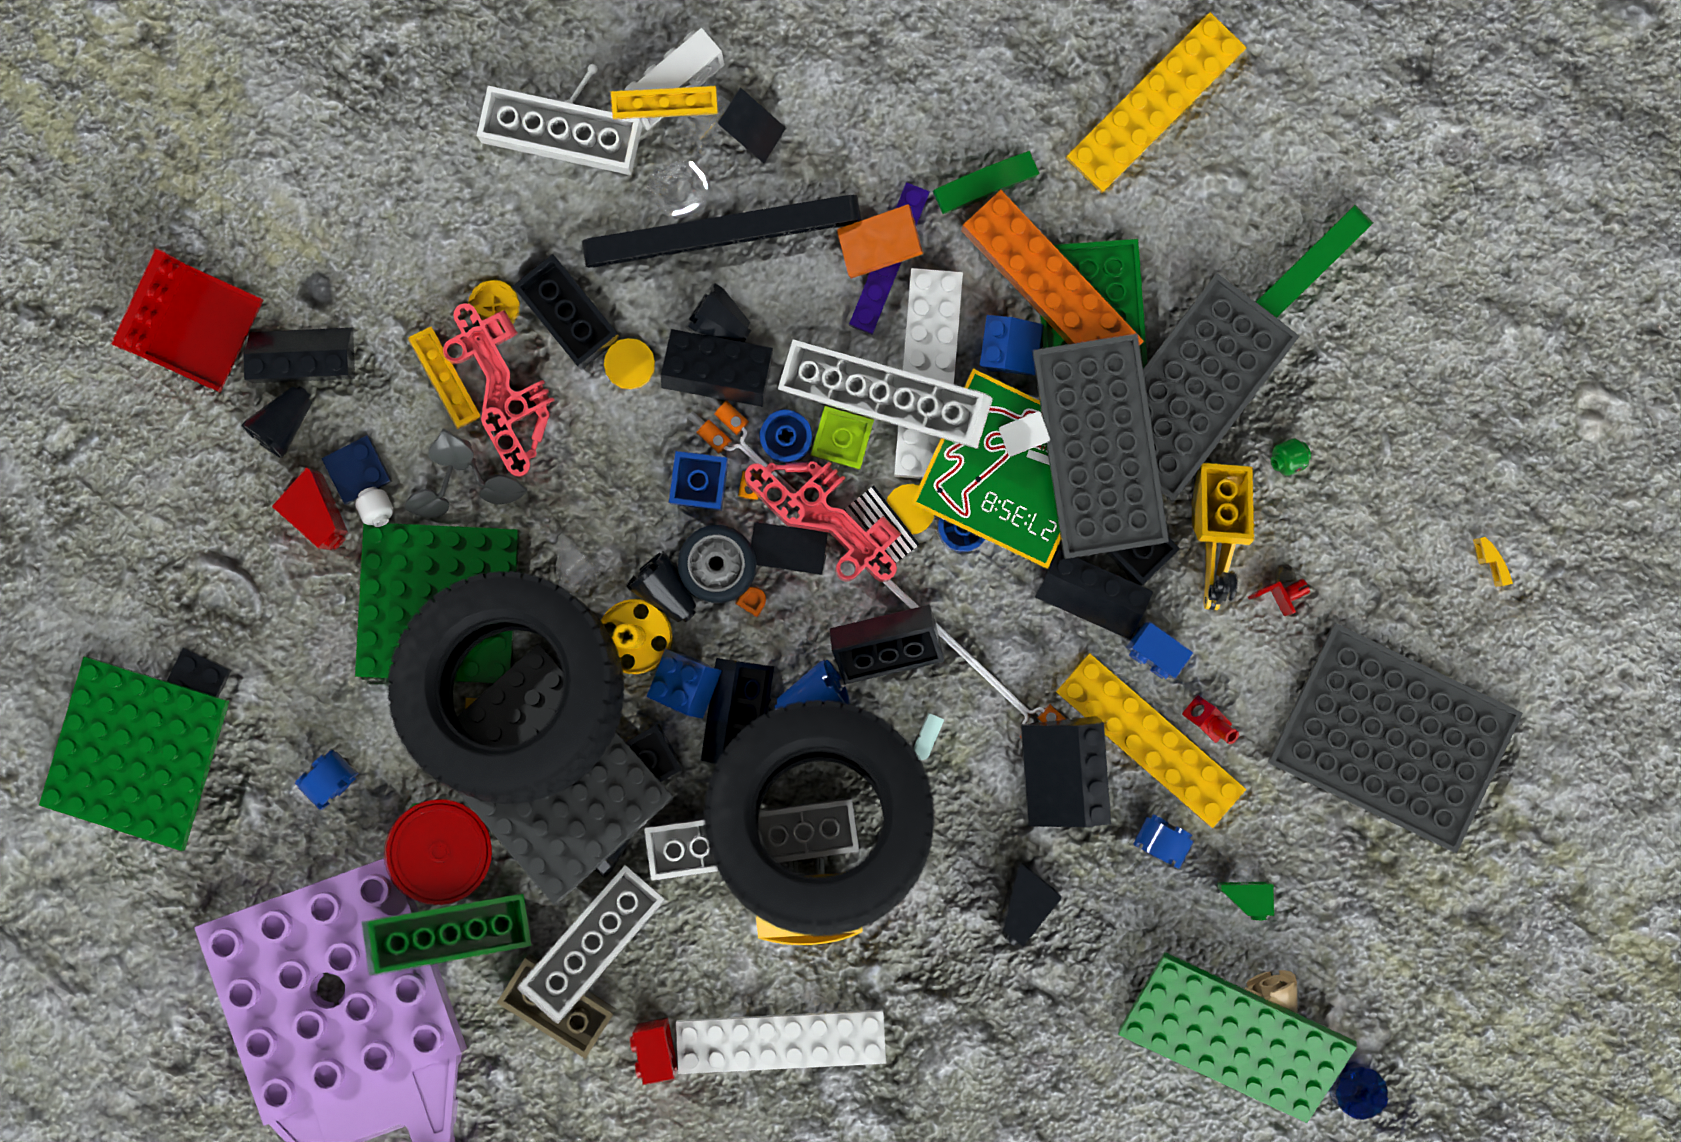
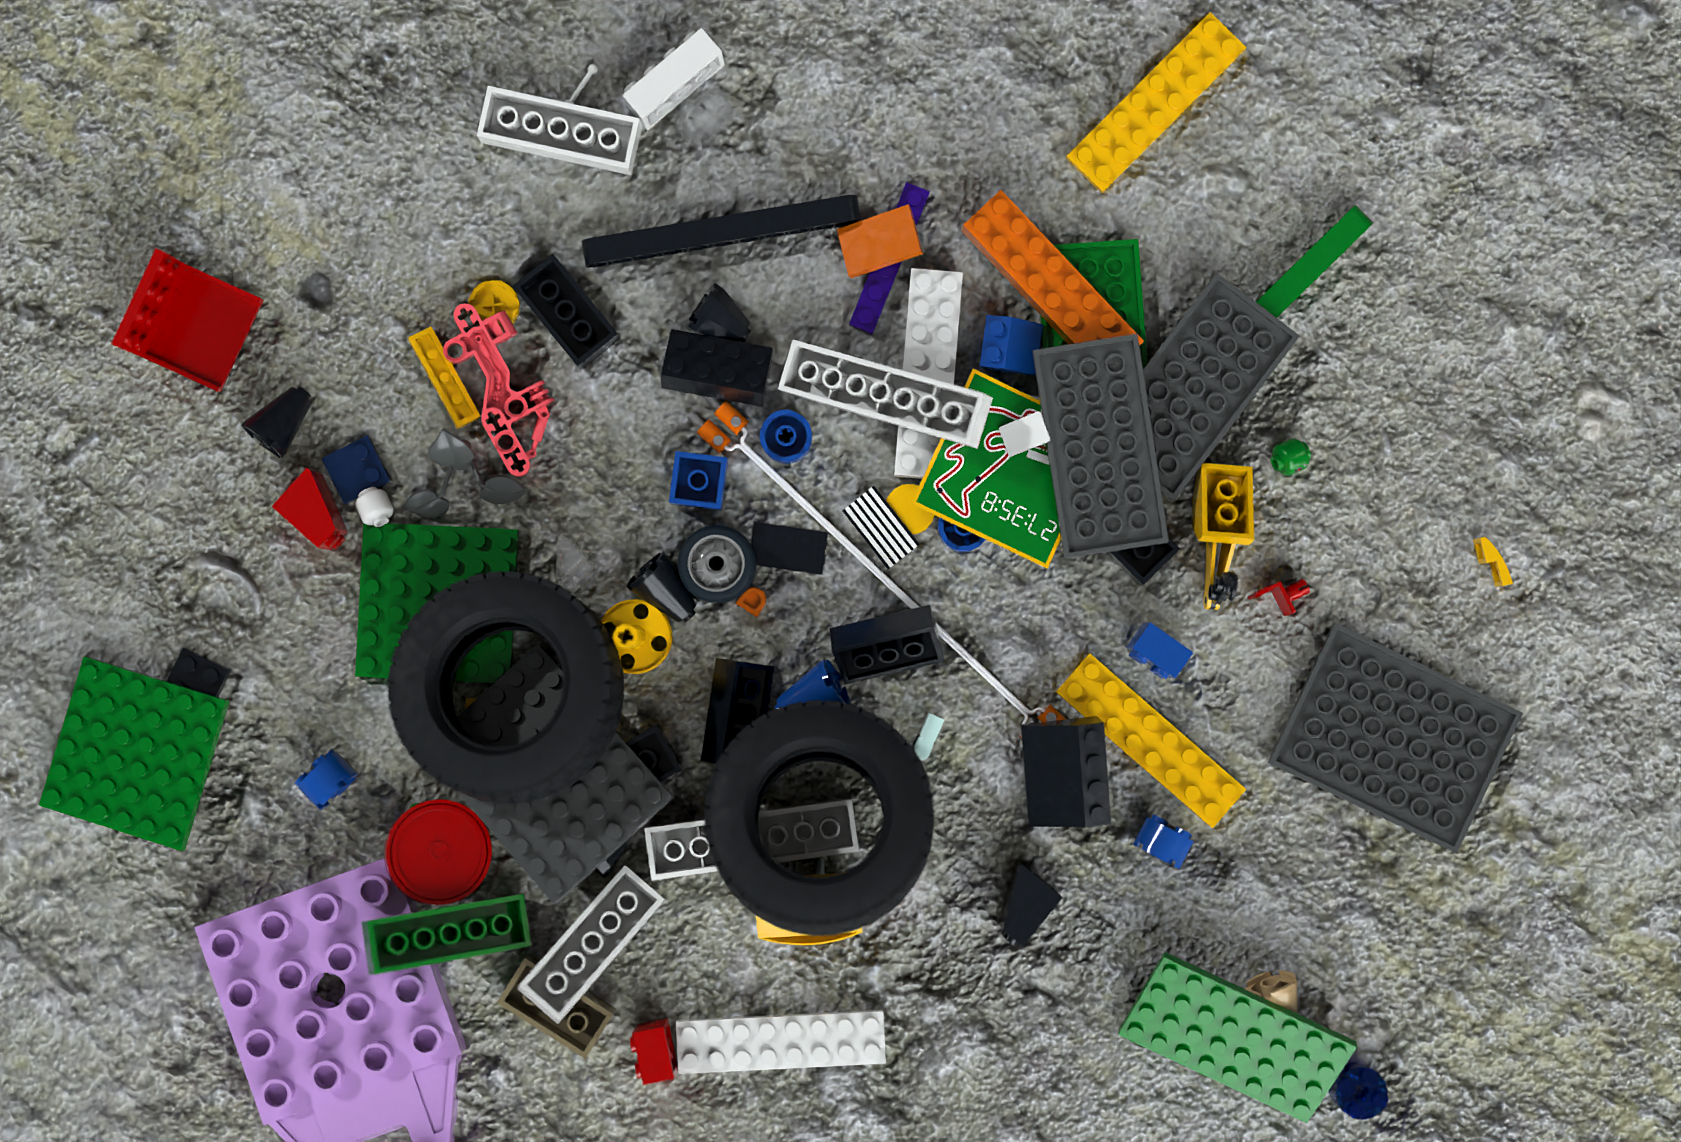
black slope [243,327,355,383] -> none
yellow tile [604,338,655,390] -> none
yellow plate [611,86,718,120] -> none
blue brick [646,649,722,719] -> none
clear helmet [647,161,711,219] -> none
black sticker [717,87,787,163] -> none
light orange piece [738,471,762,500] -> none
coral beam [745,461,901,582] -> none
lime plate [811,406,874,470] -> none
green slope [933,151,1040,214] -> none
black slope [1034,549,1153,639] -> none
red bracket [1182,695,1239,744] -> none
green slope [1217,881,1274,920] -> none

